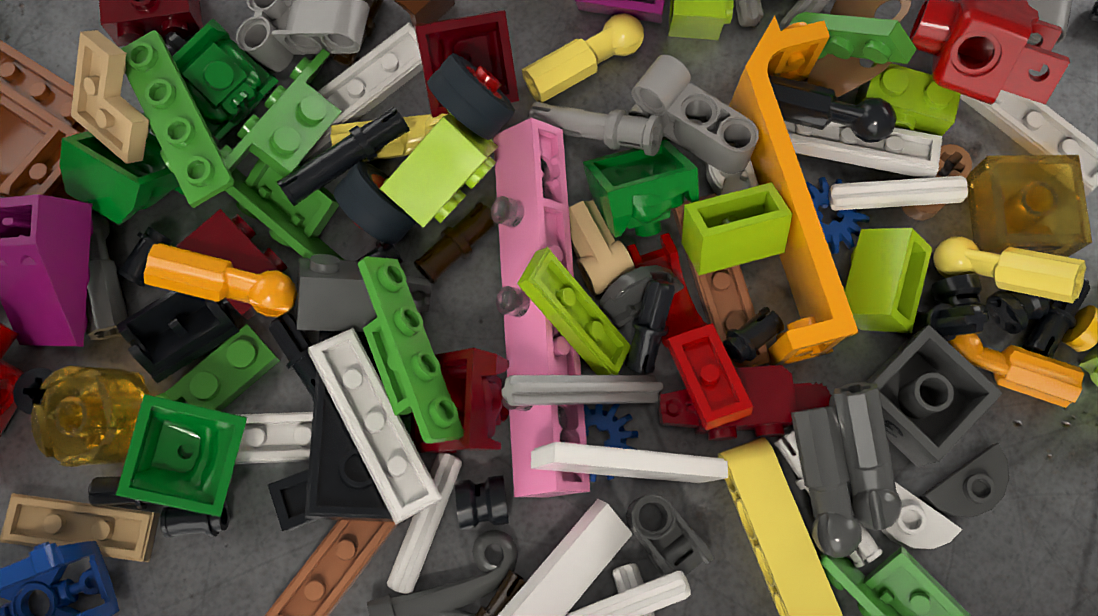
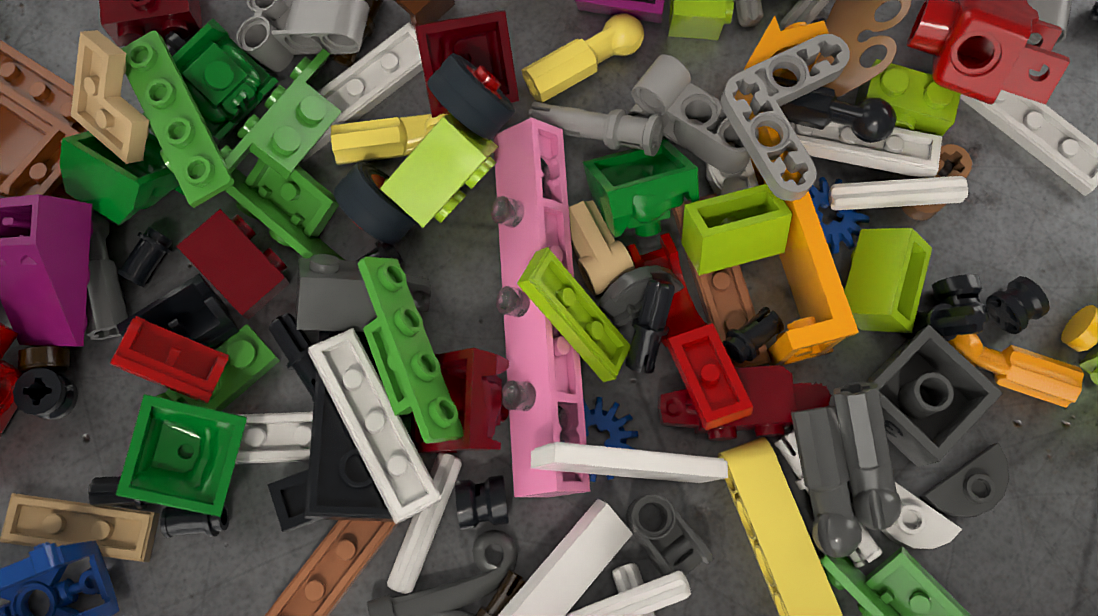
clear yellow brick [31,366,150,467] -> none
light orange piece [143,243,297,317] -> none
black pin [277,106,410,206] -> none
dark brown pin [414,202,498,284] -> none
light grey axle [502,375,664,406] -> none
bright green plate [789,12,917,64] -> none
light yellow piece [933,236,1086,304] -> none
clear yellow brick [966,155,1092,257] -> none
black axle [1022,277,1090,358] -> none
none -> dark brown tile [18,346,70,373]
none -> red hinge [110,316,229,404]
none -> light grey beam [721,34,850,201]

